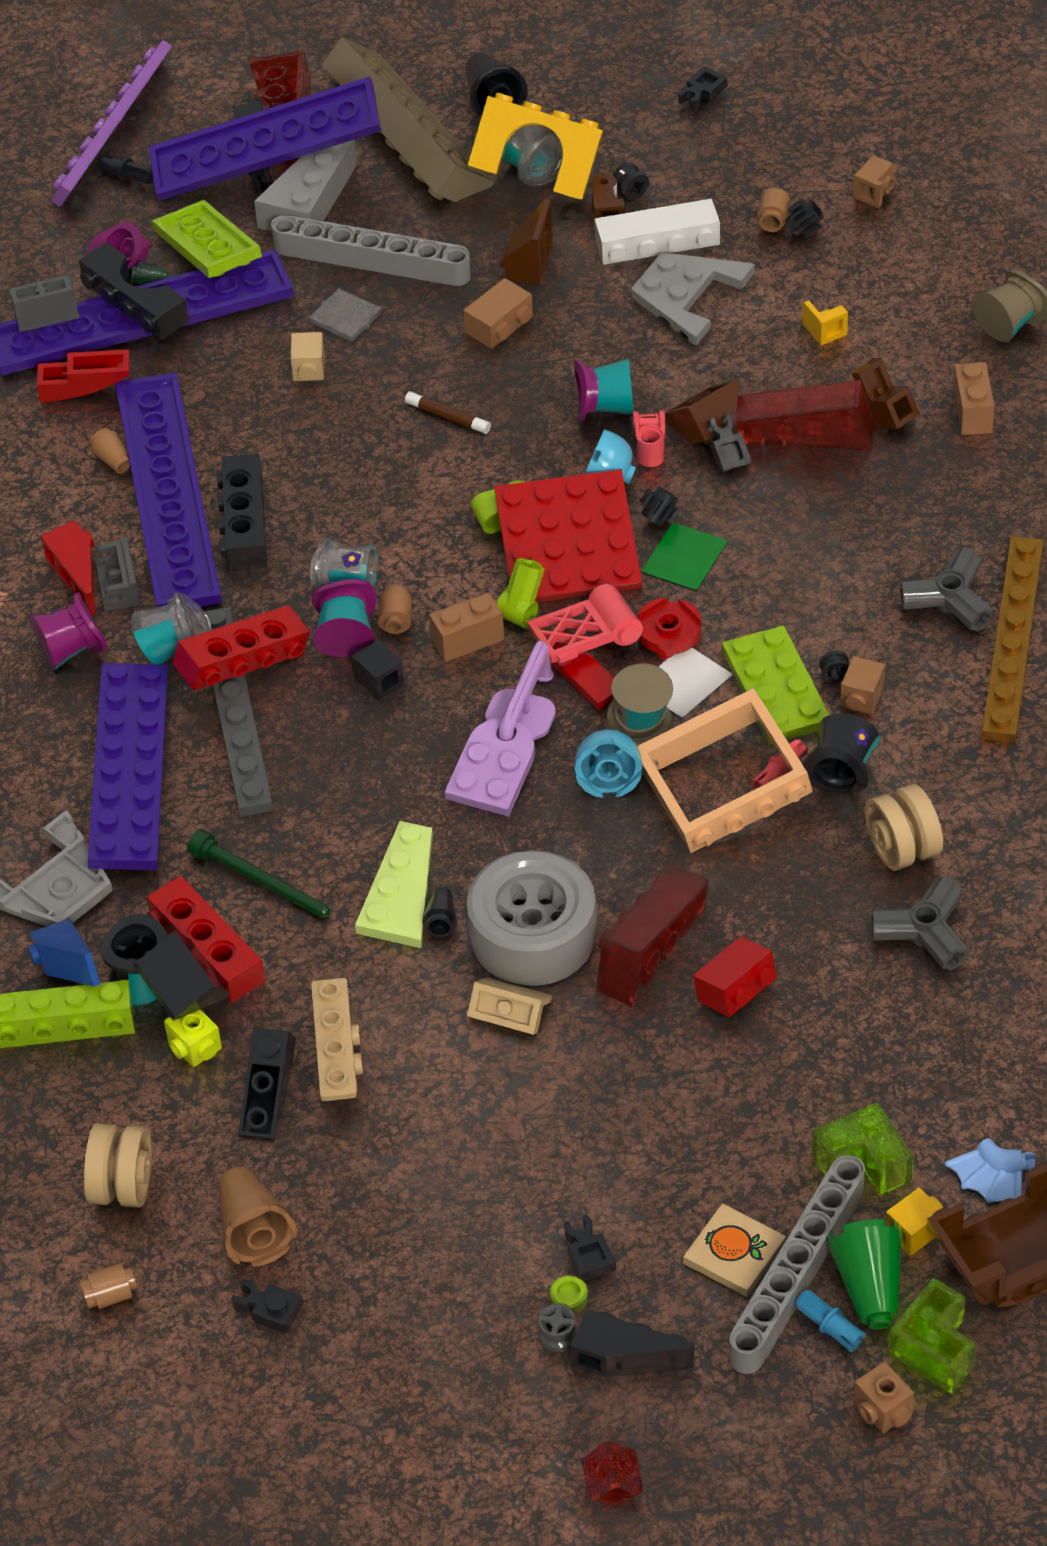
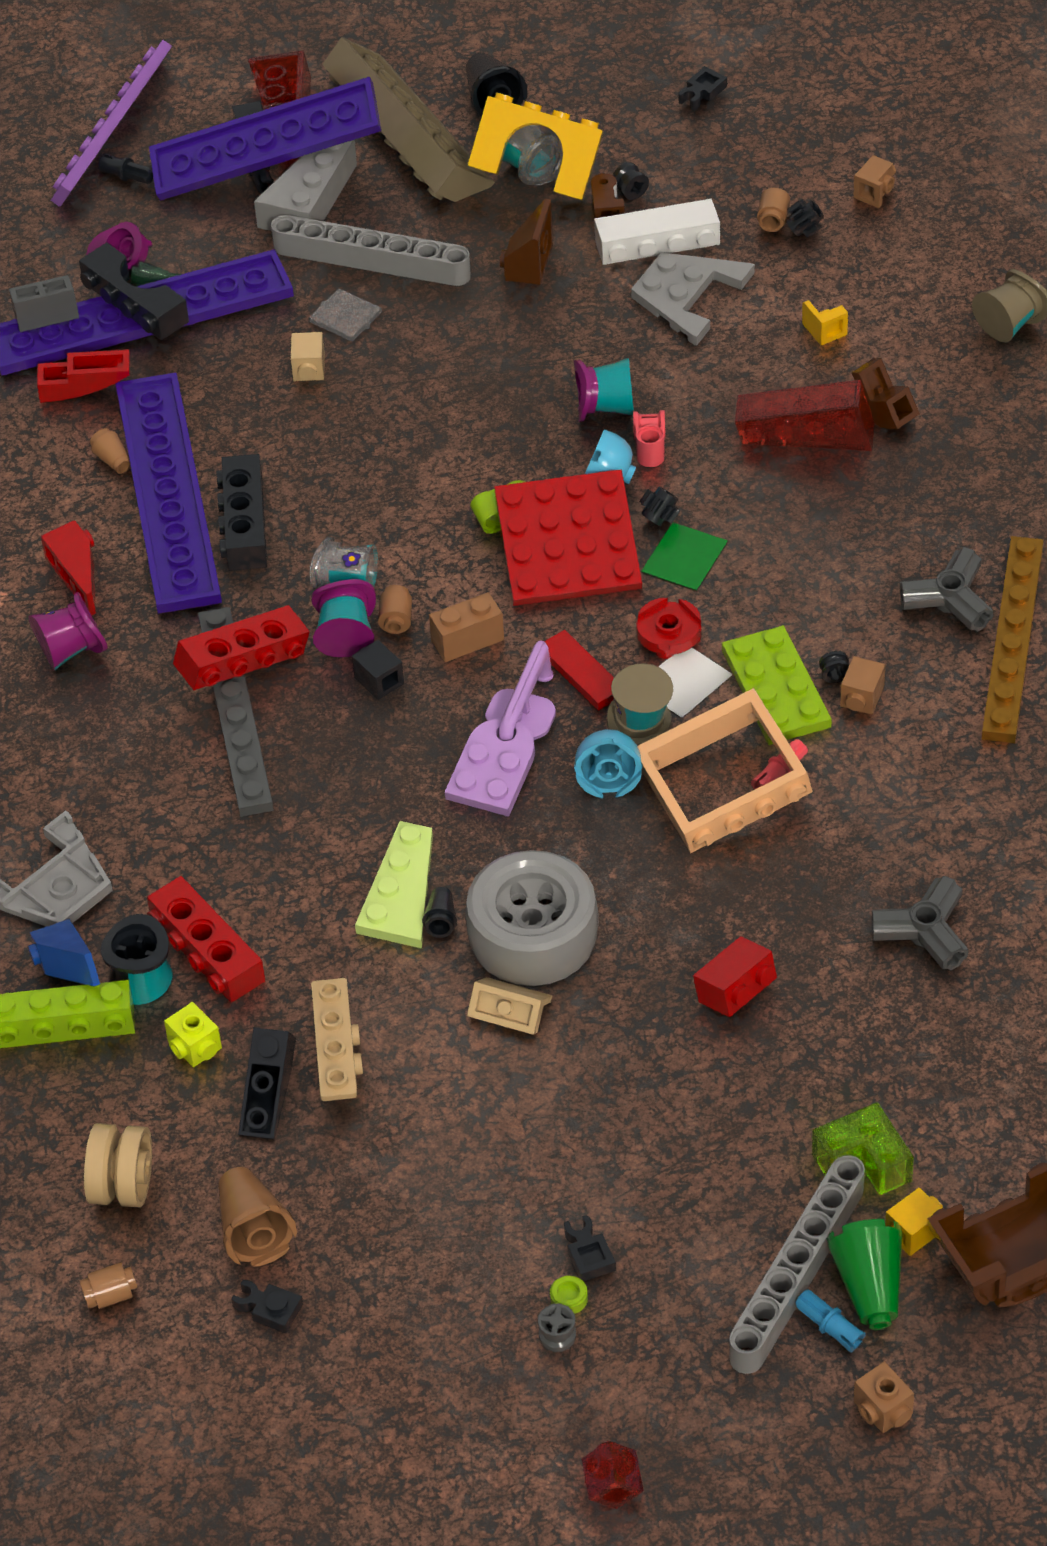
dark purple plate [88,663,168,870] -> none
dark grey hinge [95,537,140,611] -> none
clear hat [132,591,212,666] -> none
black slope [134,931,230,1021] -> none
lime plate [152,200,262,278] -> none
dark green piece [187,829,330,918] -> none
reddish brown bar [405,391,491,434] -> none
medium nougat brick [463,278,533,349] -> none
lime piece [496,558,545,629] -> none
coral piece [527,584,643,663] -> none
black slope [570,1309,695,1377] -> none
clear red wedge [596,864,709,1007] -> none
reddish brown slope [665,379,741,446] -> none
tan tile [683,1203,786,1297] -> none
black plate [706,413,752,474] -> none
black hat [803,713,879,793] -> none
tan wheel [865,783,943,871] -> none
clear neon green brick [889,1278,976,1394] -> none
light blue arm [945,1138,1035,1204] -> none
medium nougat brick [953,362,995,435] -> none

